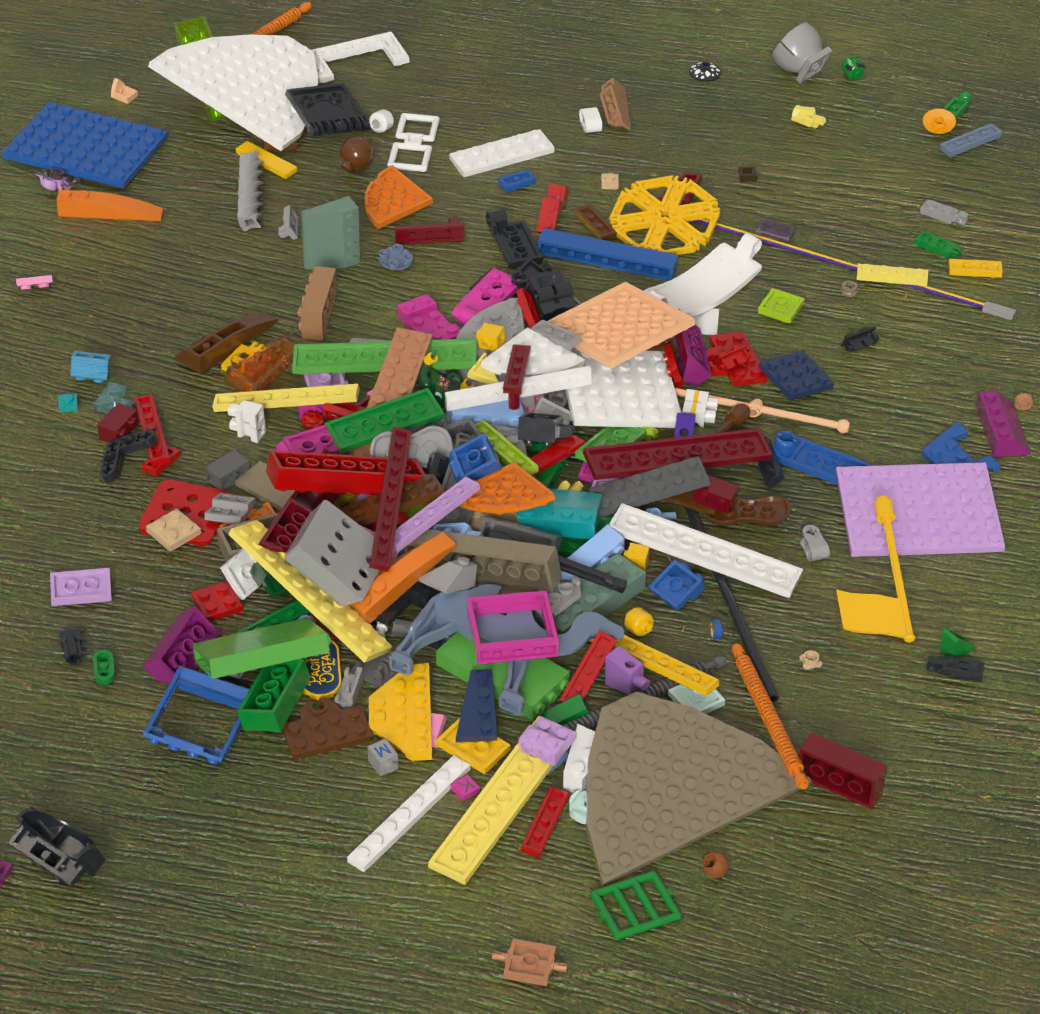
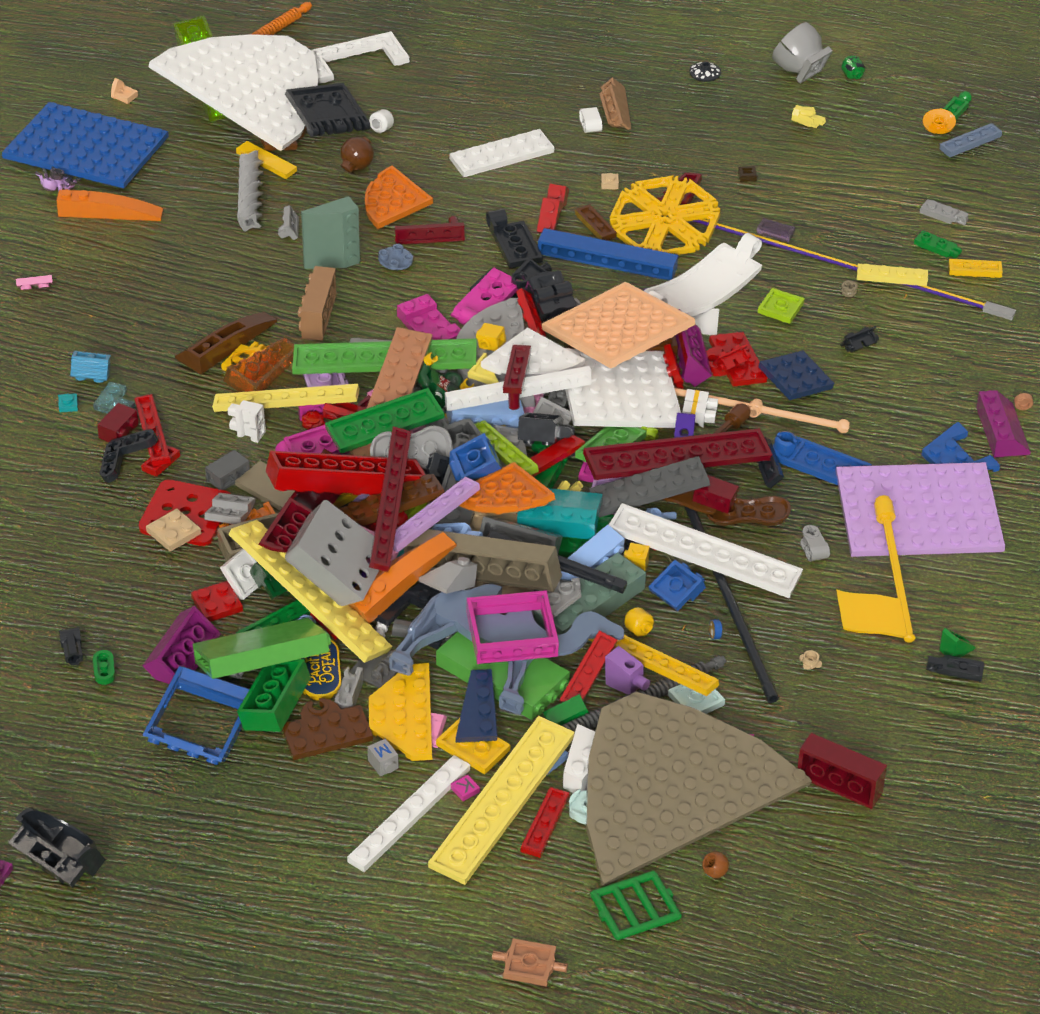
lavender plate [50,568,112,606] -> none
white bar [387,113,440,172] -> none
blue plate [498,169,536,193] -> none
lavender plate [518,716,577,766] -> none
light grey plate [530,320,582,350] -> none
orange hose [731,643,809,789] -> none

